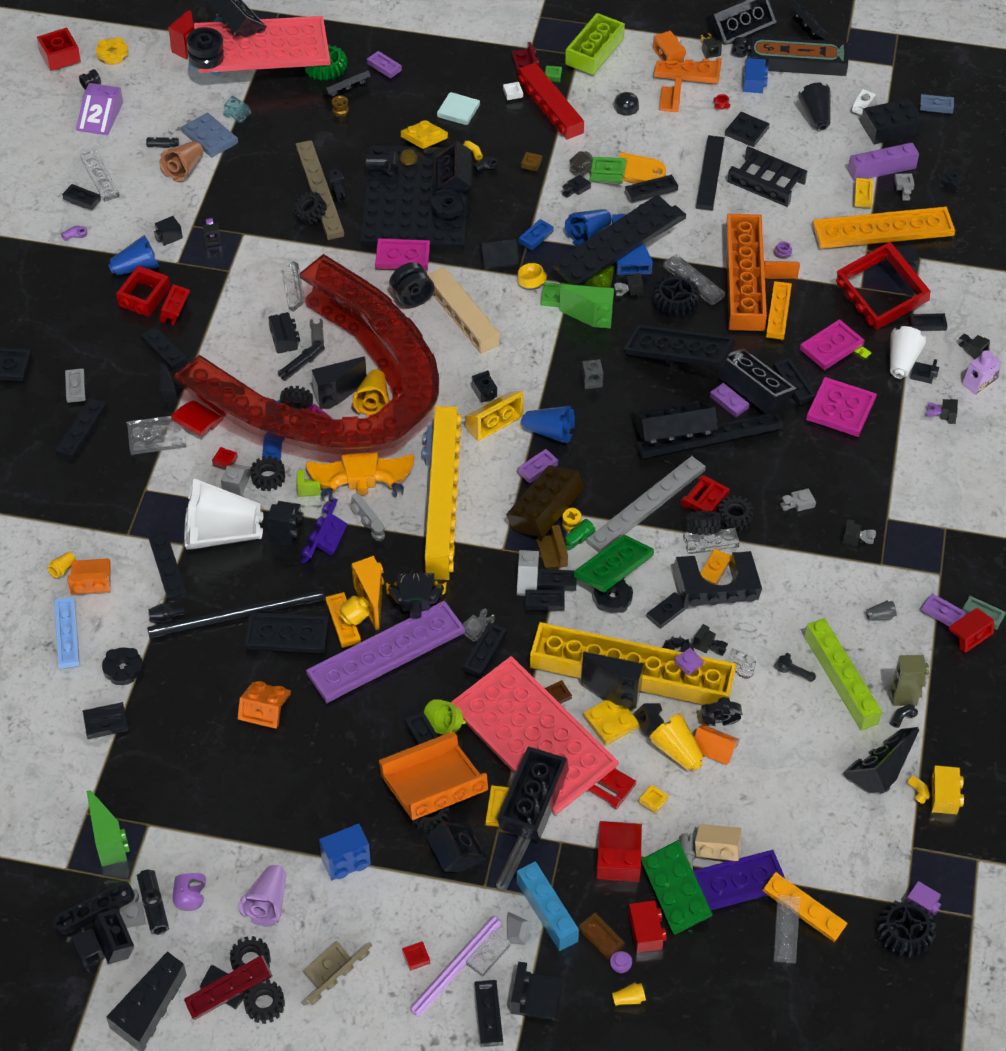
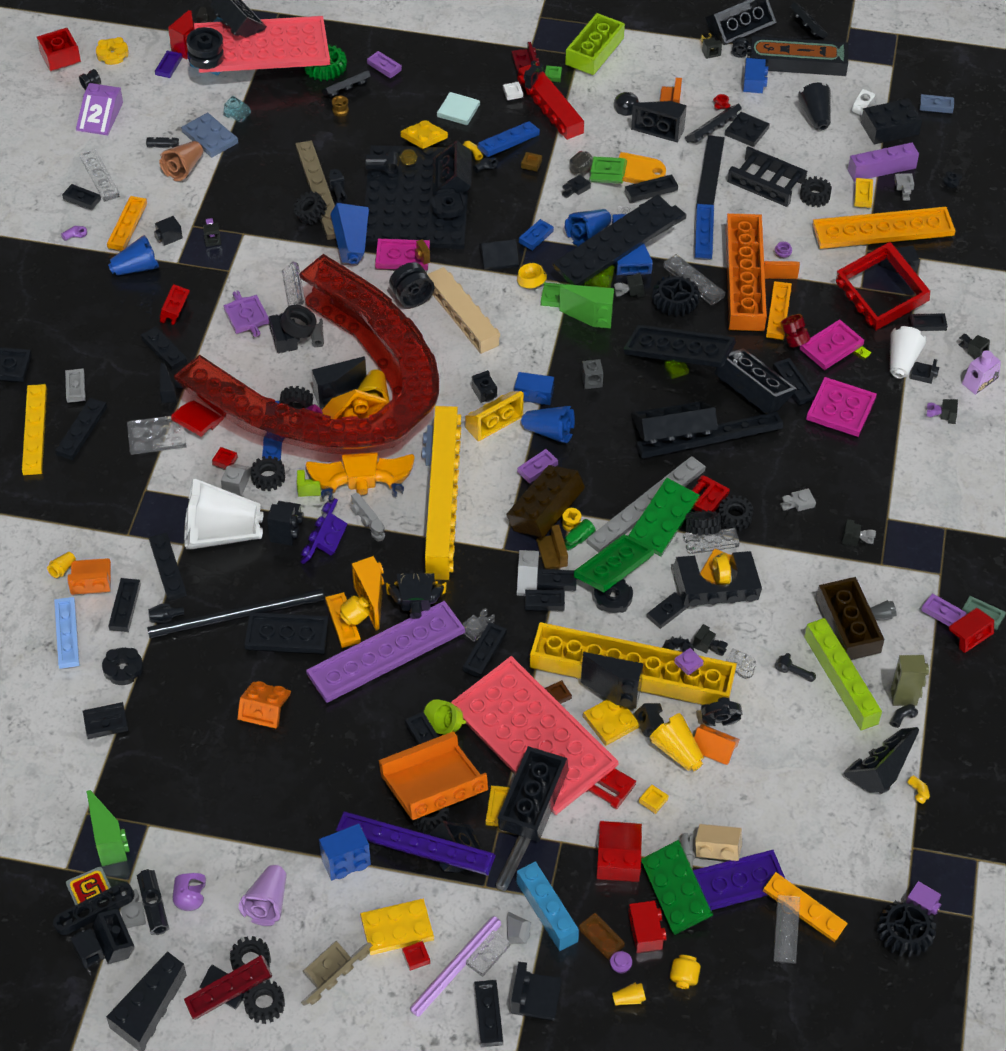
red window [116,266,171,316] -> none
black pin [278,340,325,381] -> none
orange brick [653,31,686,63] -> none
orange wing [654,58,722,84] -> none
medium lavender plate [710,383,749,418] -> none
yellow brick [931,766,964,815] -> none
none -> yellow plate [22,384,47,475]
none -> sticker [66,867,114,905]
none -> light orange plate [107,196,147,251]
none -> black plate [108,578,141,632]
none -> dark purple tile [155,50,183,78]
none -> medium lavender plate [223,290,269,337]
none -> black tyre [280,305,317,338]
none -> light orange slope [322,389,387,436]
none -> blue slope [331,203,369,265]
none -> dark purple tile [336,811,496,876]
none -> yellow plate [360,898,434,955]
none -> pearl gold plate [415,239,430,265]
none -> blue plate [477,121,540,157]
none -> blue brick [514,372,554,405]
none -> black plate [524,61,543,89]
none -> green plate [628,478,700,557]
none -> black slope [631,101,687,143]
none -> clear neon green tile [665,361,689,379]
none -> yellow head [670,955,701,989]
none -> black plate [685,103,742,143]
none -> blue plate [695,204,714,259]
none -> yellow hat [713,553,731,585]
none -> dark red wheel [780,314,810,347]
none -> black tyre [800,176,832,208]
none -> dark brown brick [816,577,885,660]

